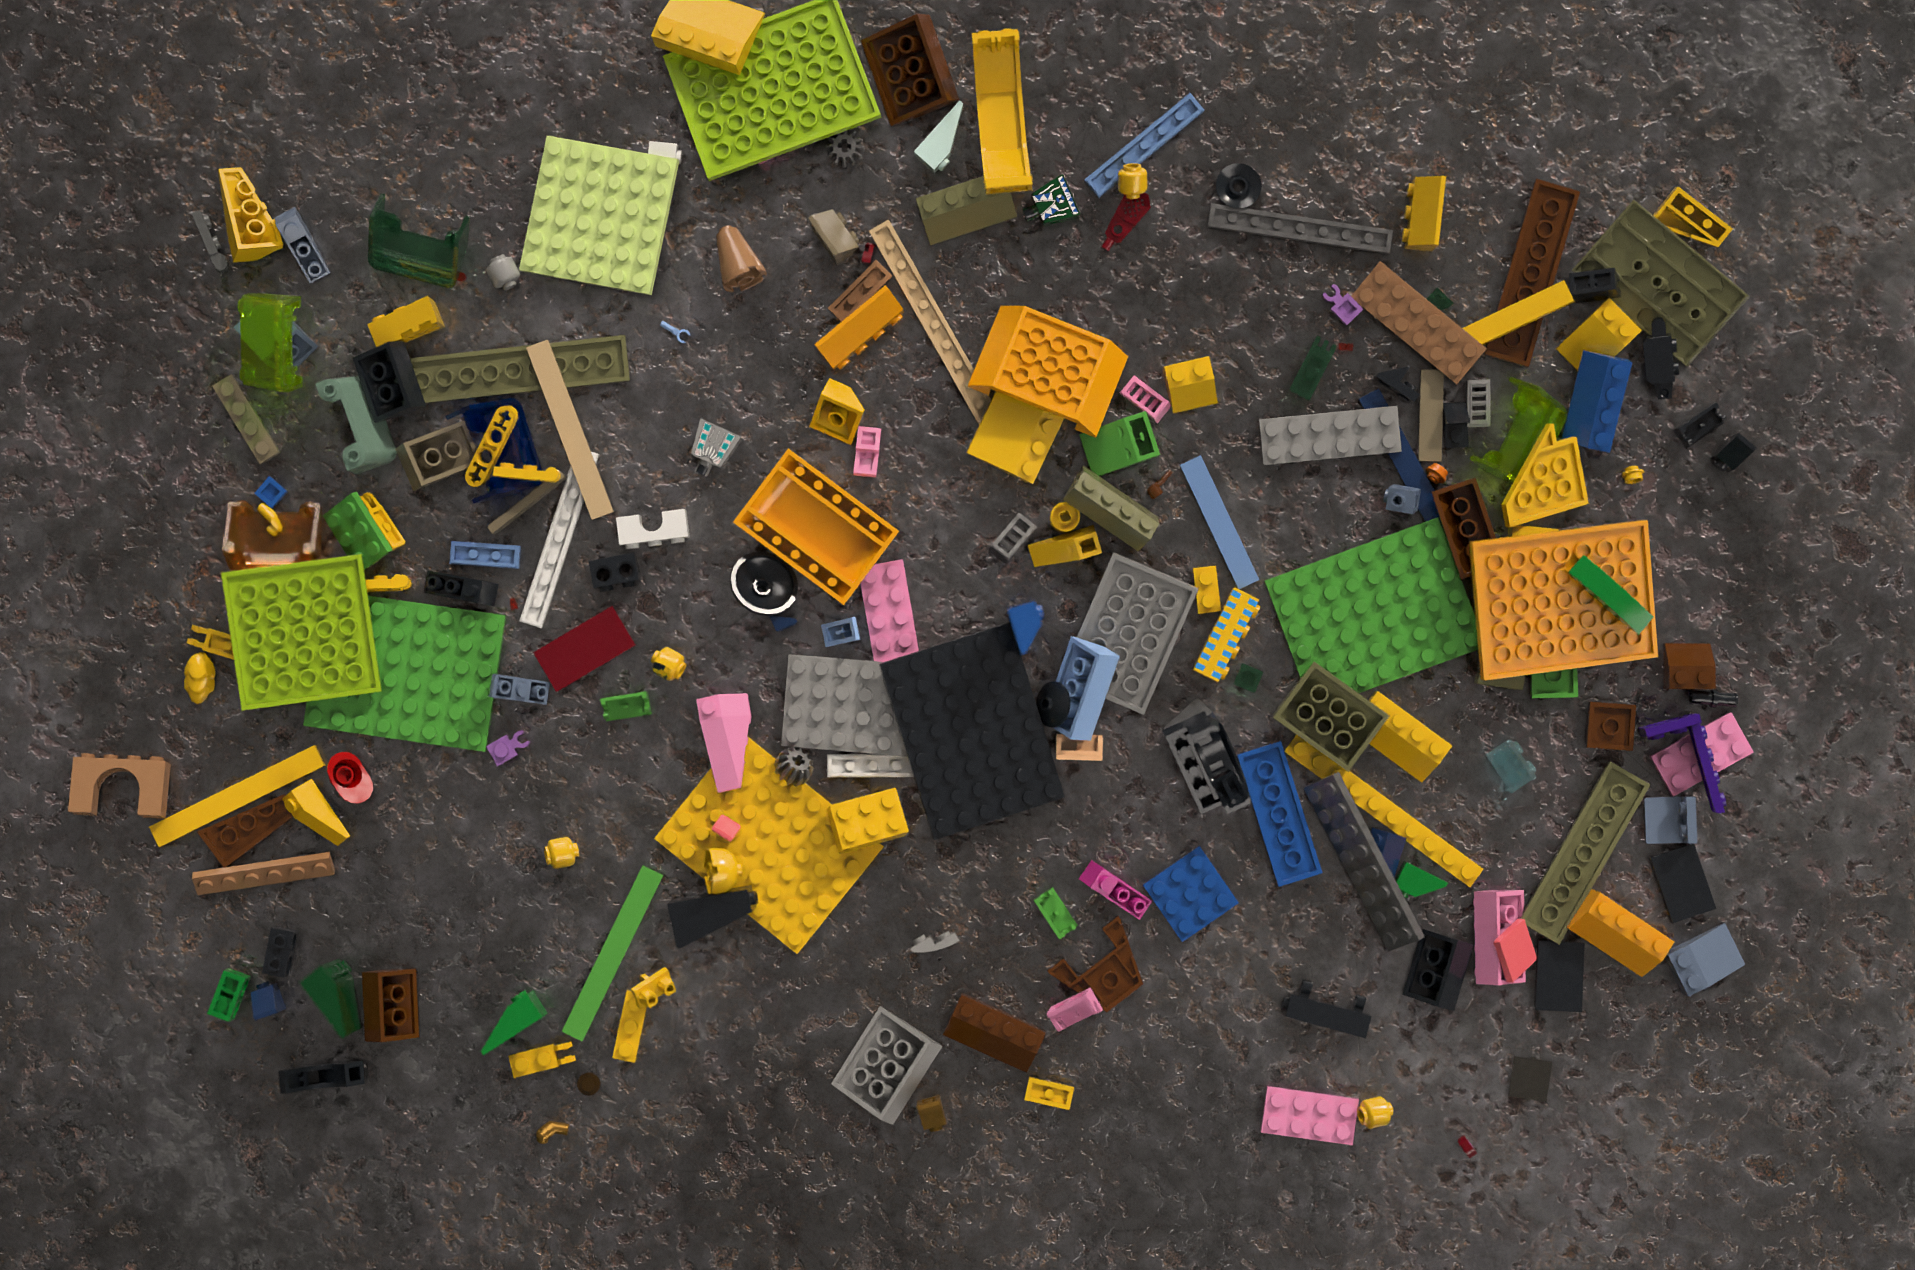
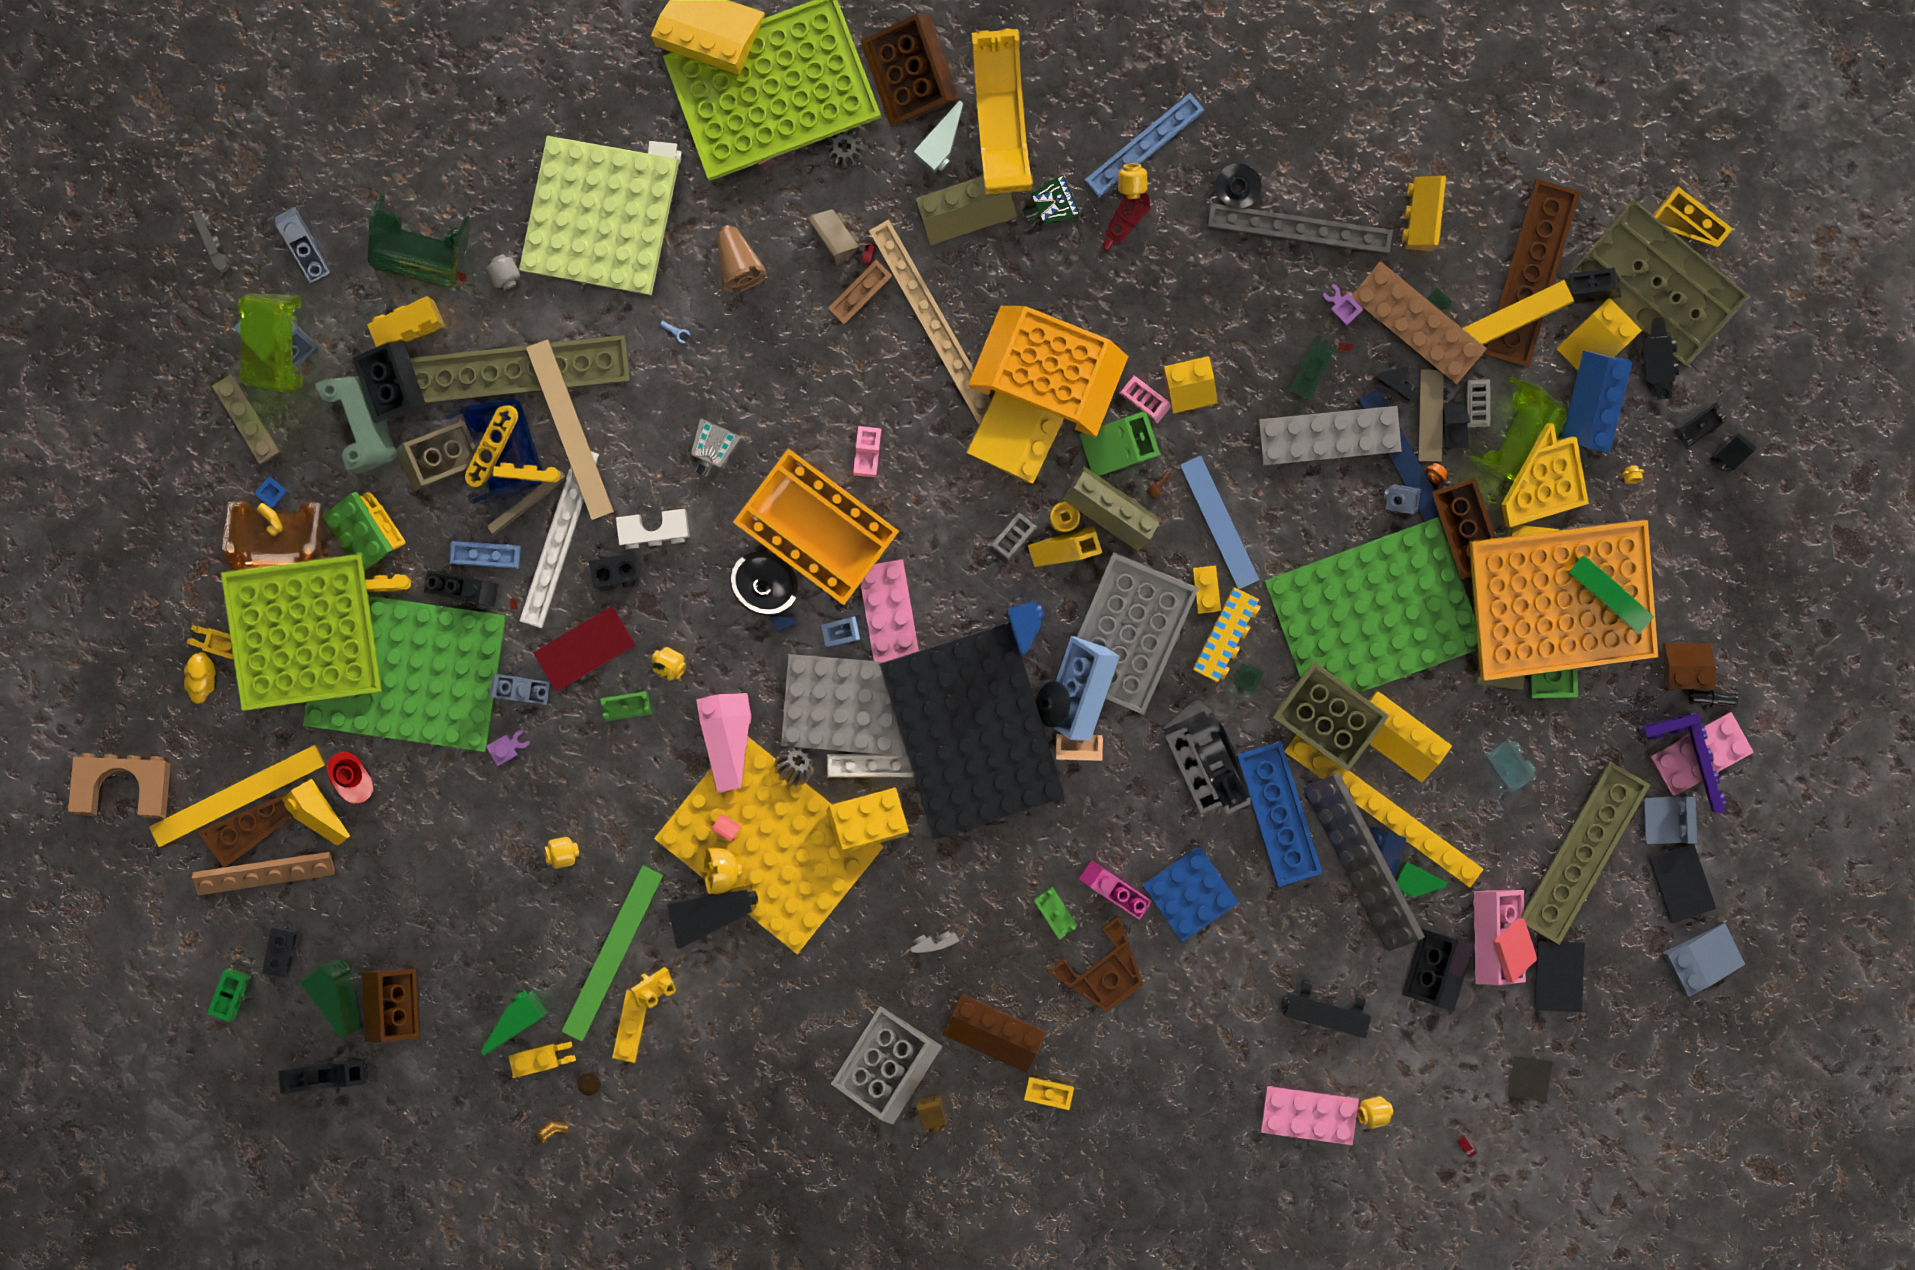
yellow wedge [218,167,283,263] -> none
dark blue slope [251,981,286,1020] -> none
yellow slope [809,378,864,445] -> none
light orange slope [814,285,904,370] -> none
bright pink hinge [1047,988,1103,1032] -> none
light orange slope [1567,889,1674,977] -> none
reddish brown plate [1585,702,1636,751] -> none

